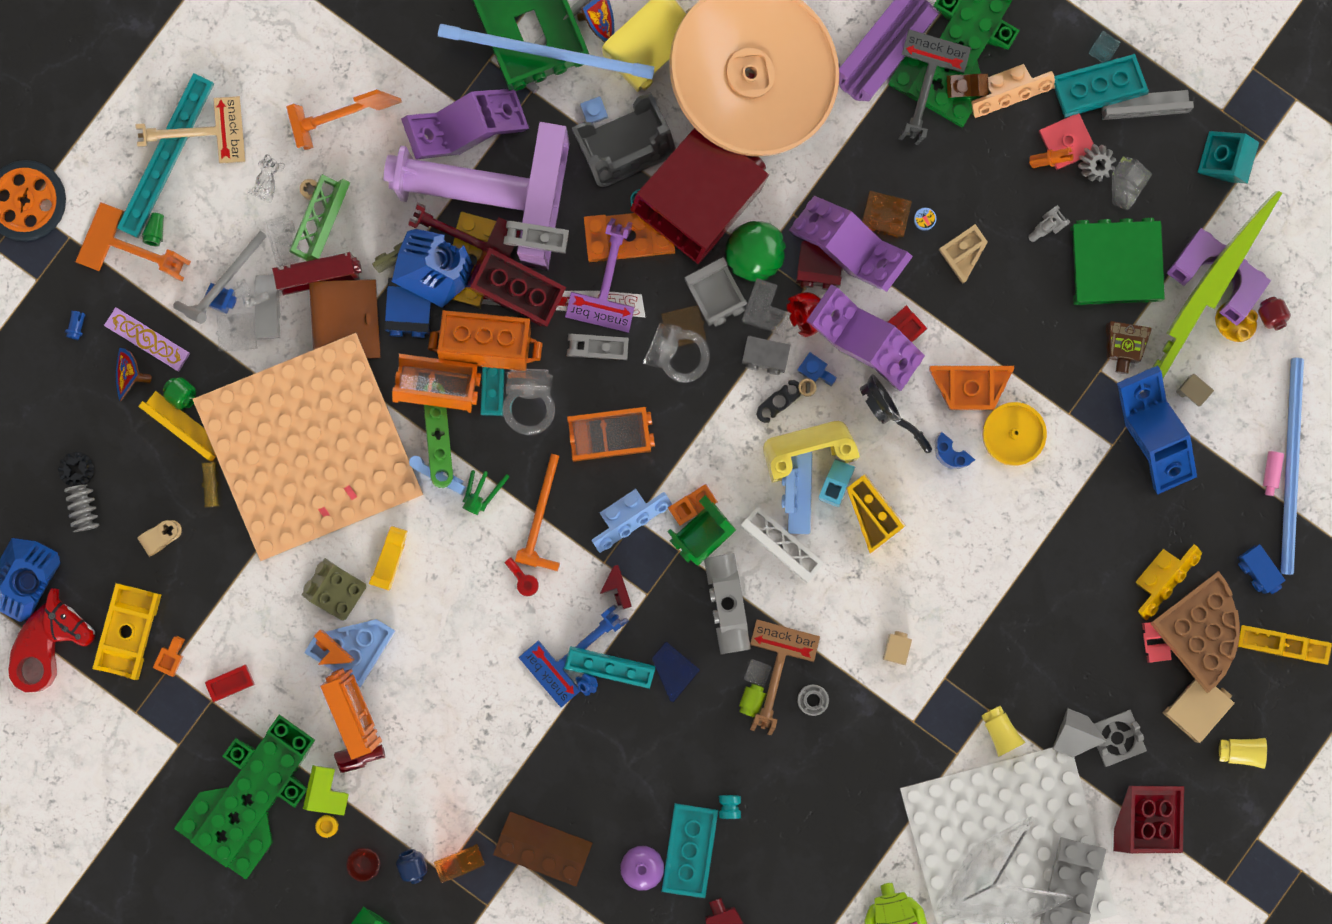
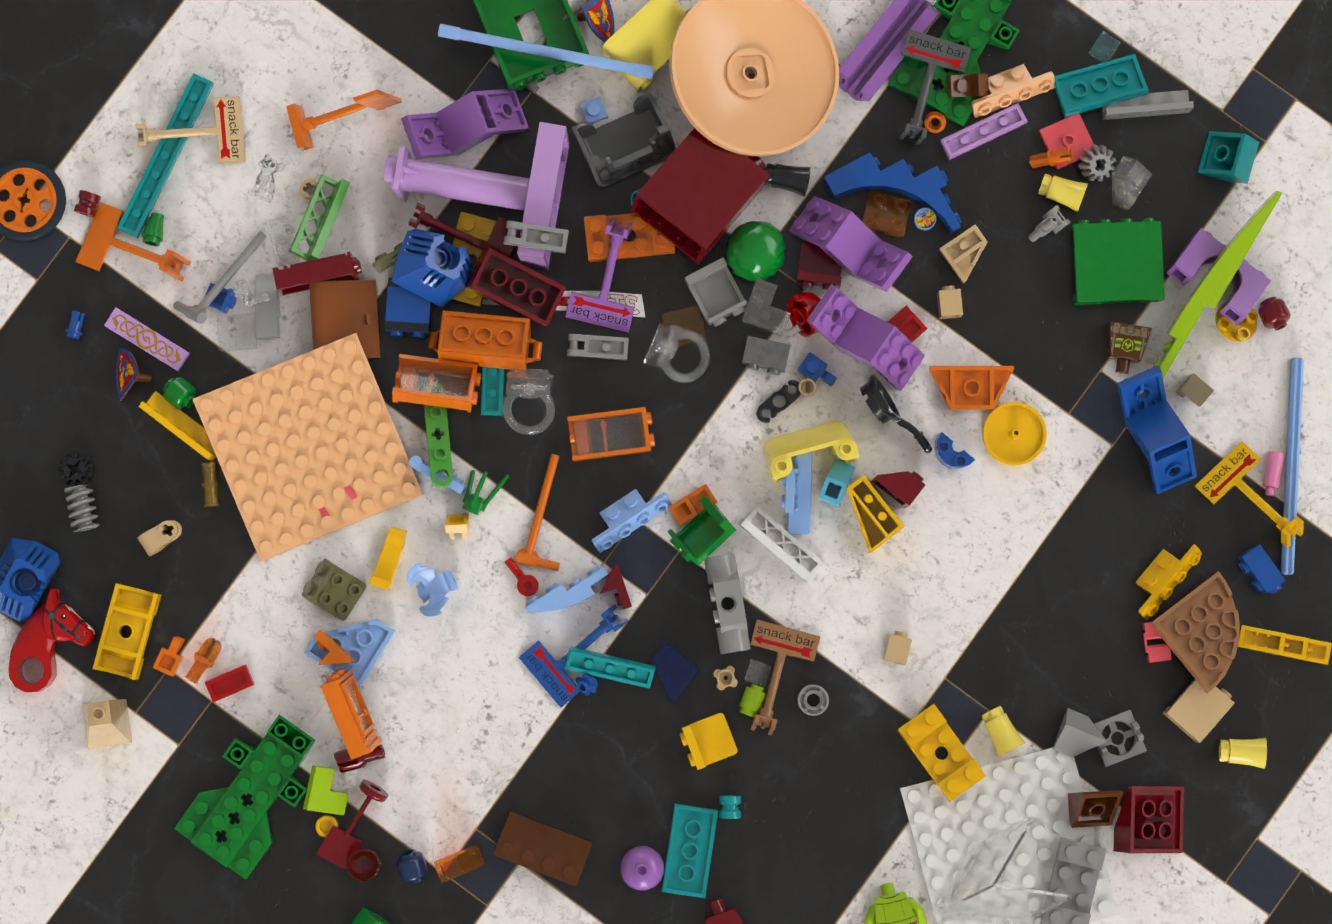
none -> dark red wheel [74,190,101,218]
none -> tan slope [82,699,132,749]
none -> clear orange arm [185,638,222,684]
none -> dark red piece [316,779,389,869]
none -> light blue animal [407,563,459,617]
none -> yellow tile [445,514,469,539]
none -> light blue slope [525,566,609,612]
none -> yellow bracket [679,713,738,770]
none -> tan plate [714,666,738,690]
none -> black plant [765,163,811,197]
none -> blue arch [823,152,961,234]
none -> dark red slope [871,471,925,508]
none -> yellow piece [897,704,986,803]
none -> orange plate [924,111,946,133]
none -> tan brick [937,286,963,319]
none -> lavender tile [940,103,1028,160]
none -> light yellow plant [1038,174,1088,212]
none -> reddish brown slope [1067,790,1123,828]
none -> yellow piece [1195,442,1304,549]

